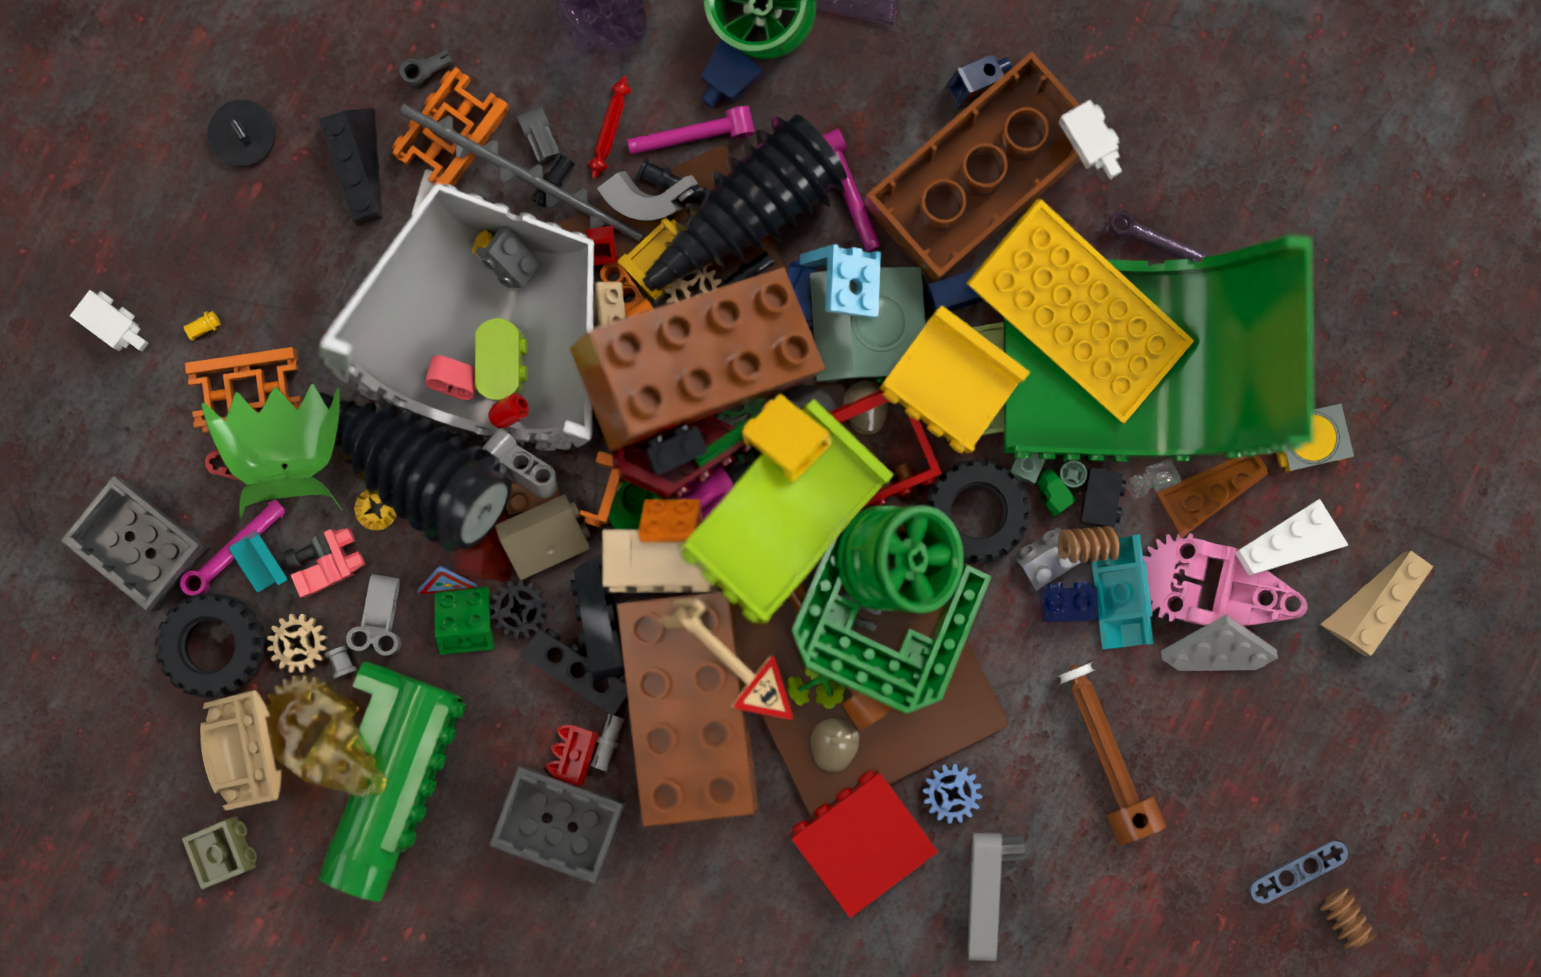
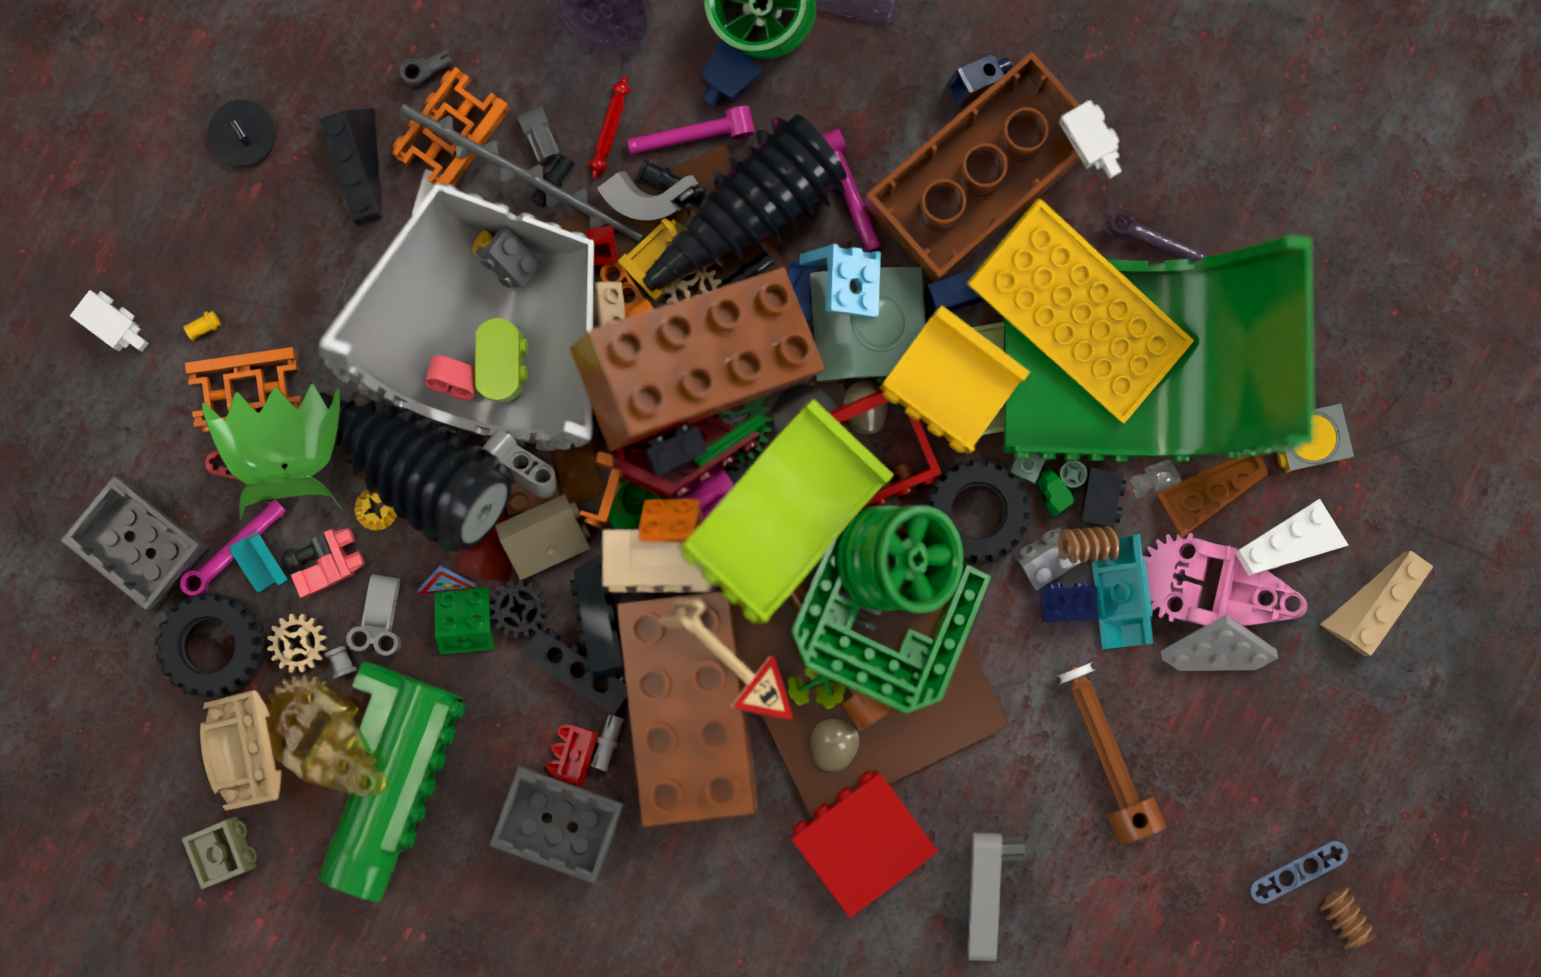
red brick [488,393,529,429] -> none
yellow panel [742,394,831,483] -> none
medium blue gear [922,764,982,824] -> none
none -> clear orange bracket [551,444,602,503]

